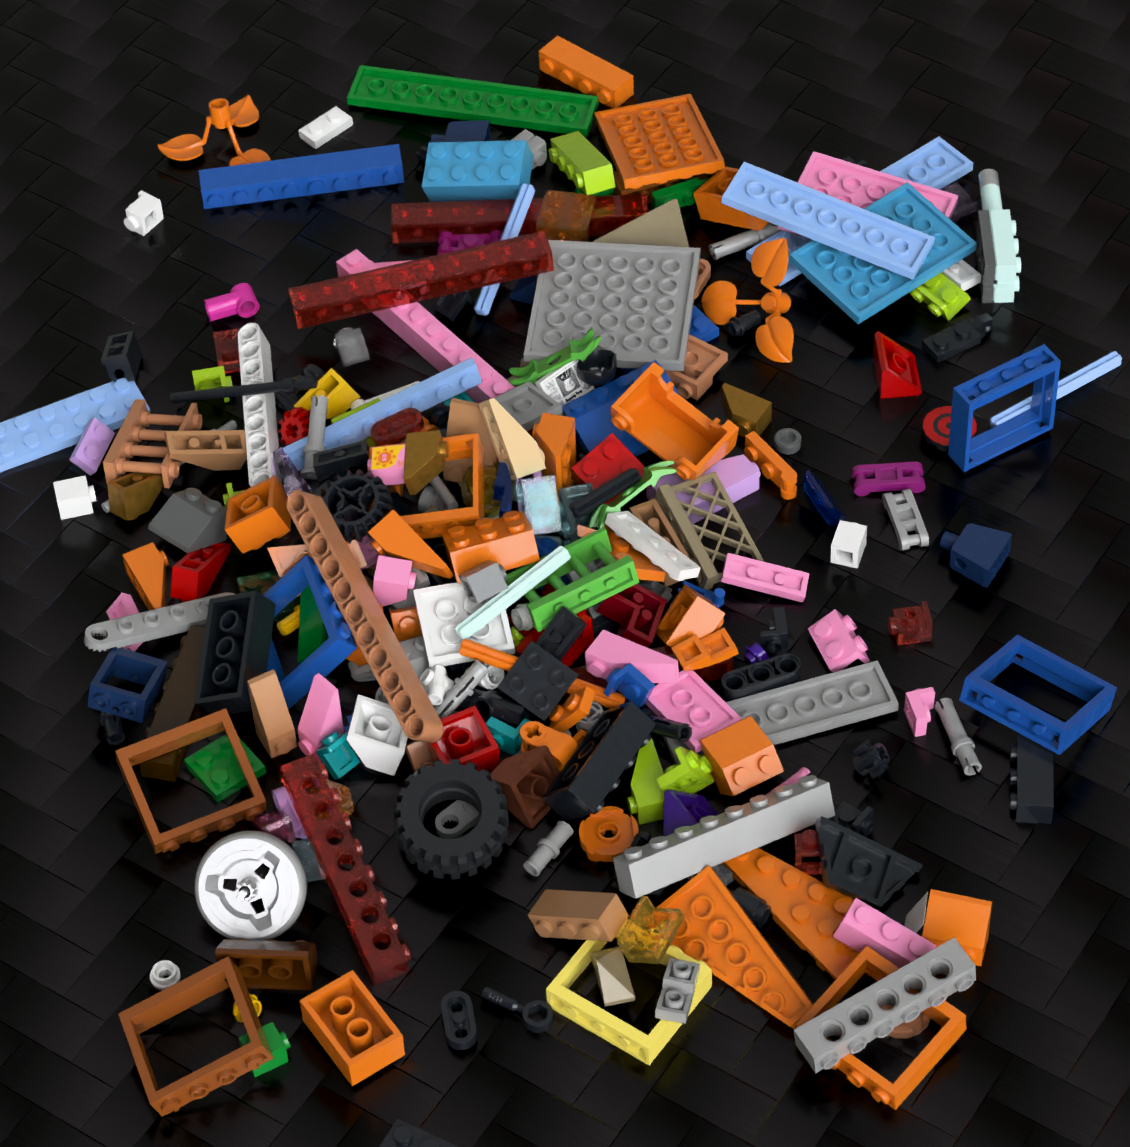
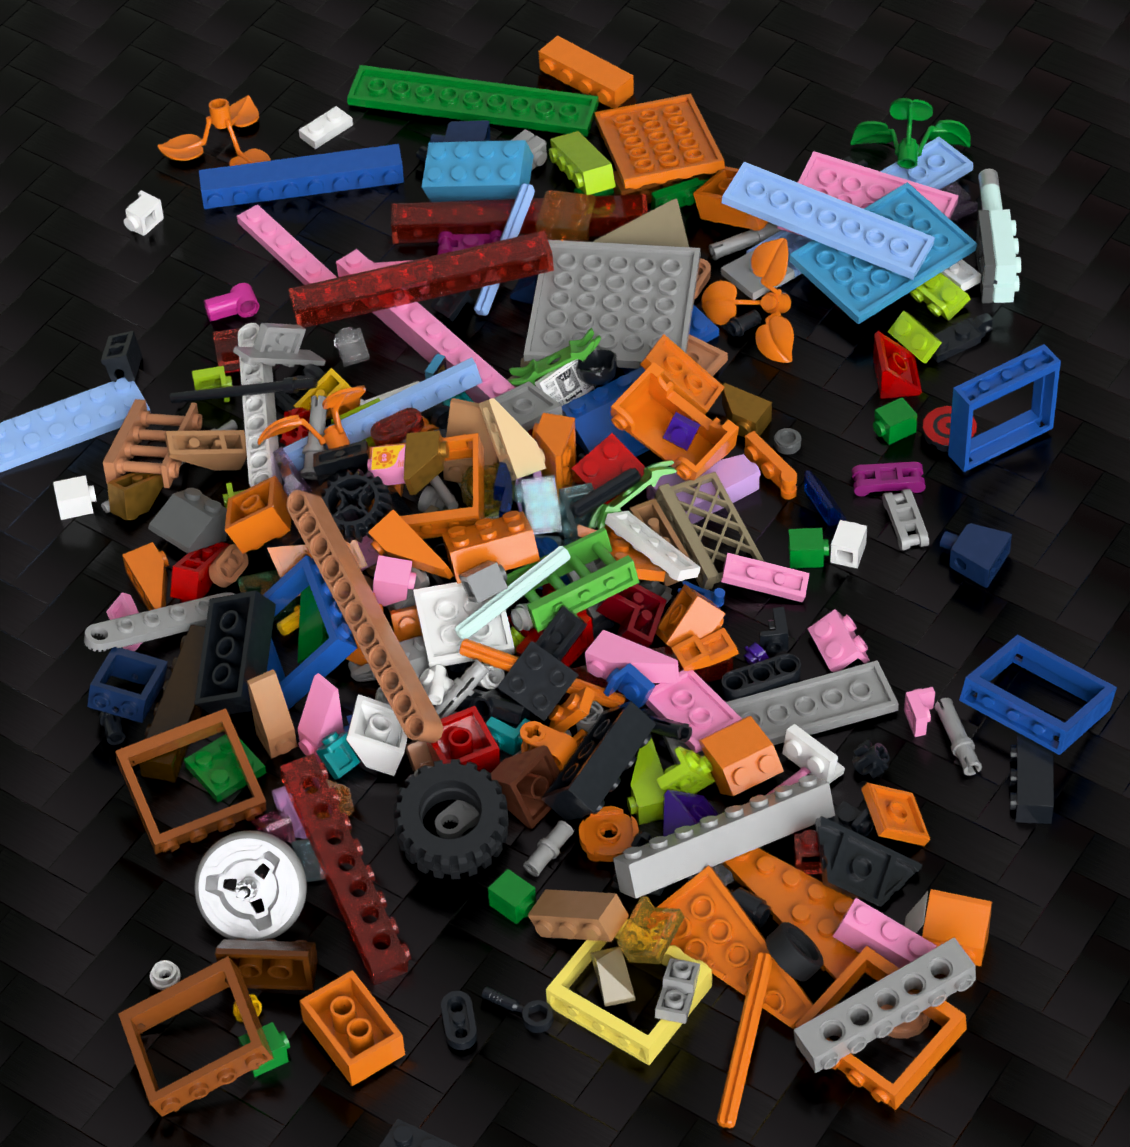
lavender plate [69,417,115,476] -> none
clear red brick [888,601,933,645] -> none
light blue axle [990,351,1122,428] -> none
none -> nougat plate [209,544,249,588]
none -> light grey bracket [233,323,326,367]
none -> bright pink plate [237,204,348,306]
none -> orange plant [257,385,366,449]
none -> dark azure tile [425,354,447,380]
none -> green brick [488,869,536,924]
none -> orange plate [640,334,725,415]
none -> dark purple plate [663,412,700,451]
none -> orange axle [717,952,773,1128]
none -> light grey plate [721,250,795,300]
none -> black tyre [765,922,824,982]
none -> white bracket [782,724,845,784]
none -> green brick [788,528,829,568]
none -> green plant [850,98,971,169]
none -> orange plate [861,783,930,846]
none -> green brick [873,397,917,445]
none -> lime plate [888,311,942,363]

